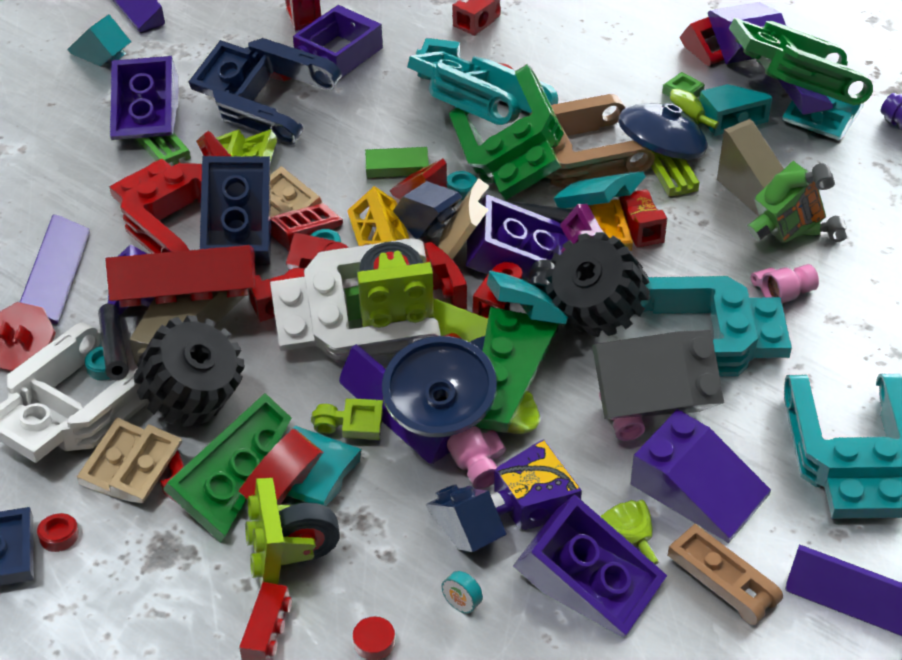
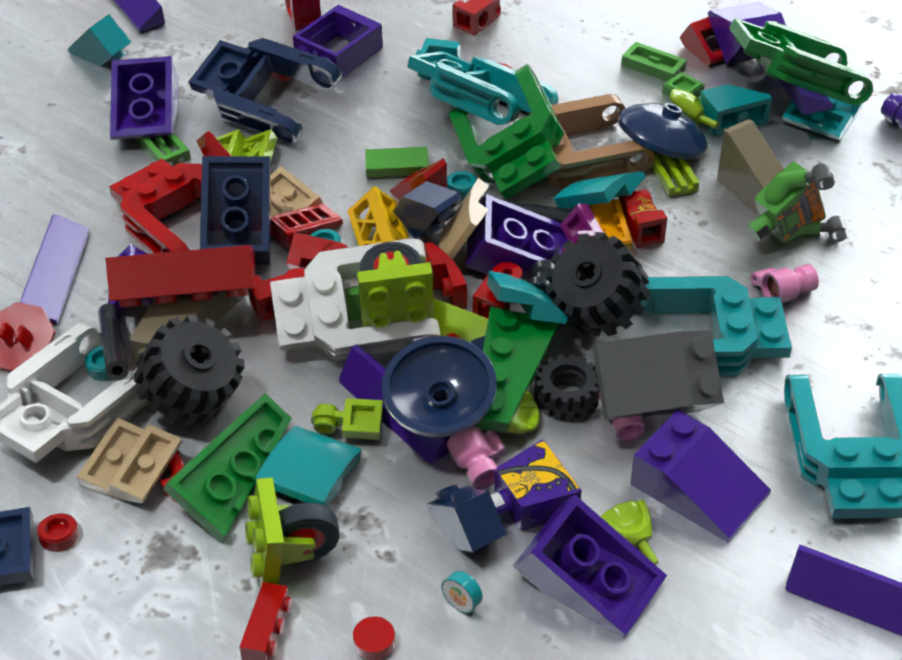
red slope [239,429,324,505] -> none
medium nougat plate [667,524,783,625] -> none
none -> black tyre [535,354,600,422]
none -> bright green tile [621,42,687,82]

